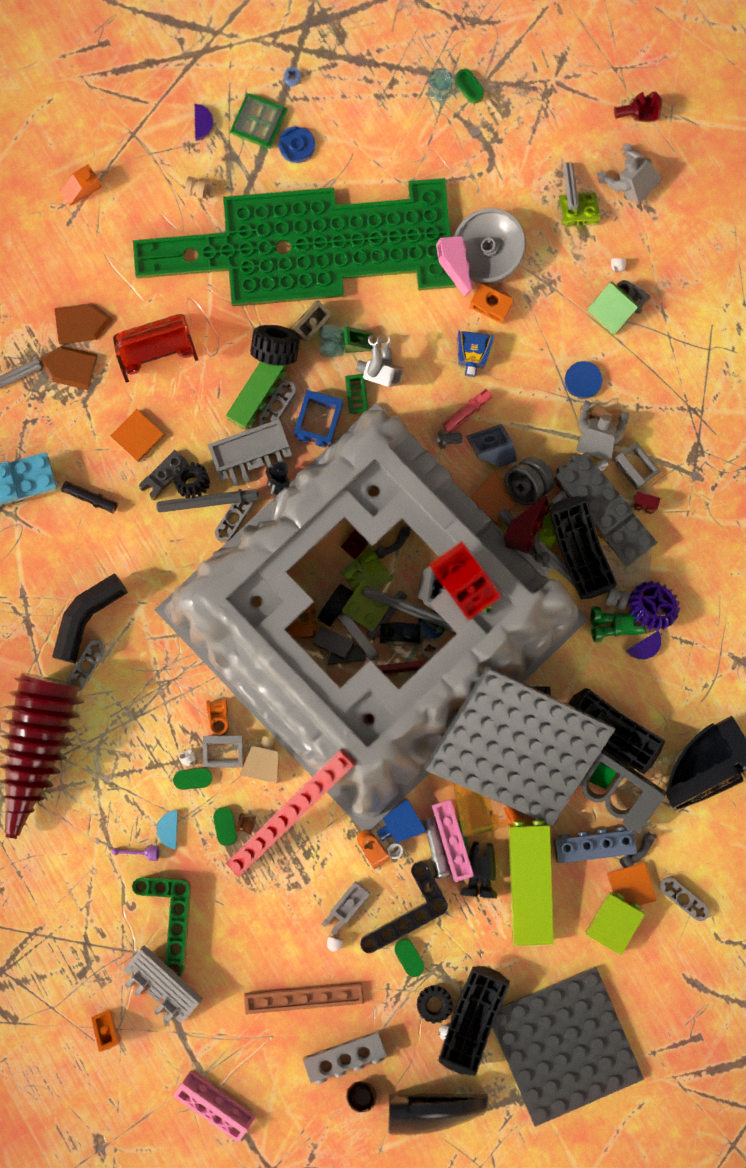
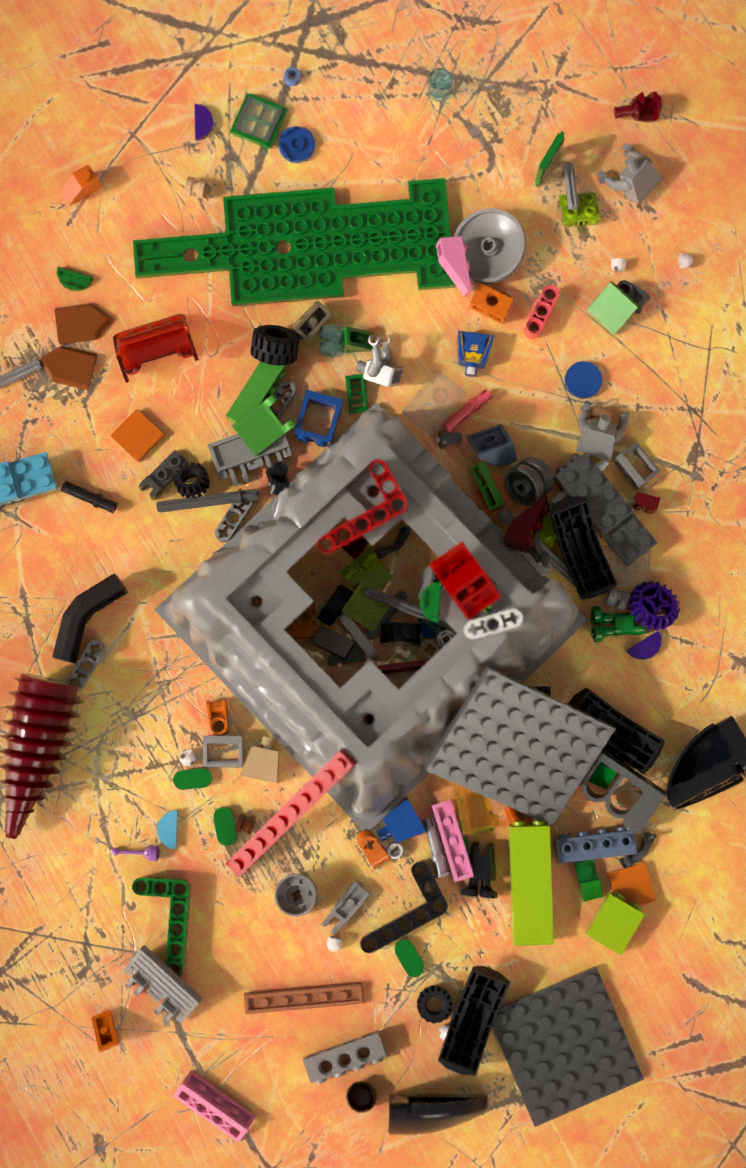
green tile [455,69,484,104] -> none
light grey beam [659,877,709,921] -> none
none -> green tile [57,267,94,292]
none -> bright green flag [232,395,296,456]
none -> light grey wheel [274,874,319,917]
none -> red beam [317,459,408,554]
none -> clear tile [402,369,467,436]
none -> green tile [420,582,442,623]
none -> light grey wheel [434,630,455,649]
none -> white beam [464,609,523,640]
none -> bright green piece [470,462,505,511]
none -> coral beam [524,285,559,339]
none -> green piece [535,131,565,187]
none -> green slope [574,859,602,902]
none -> white hinge [679,253,693,269]

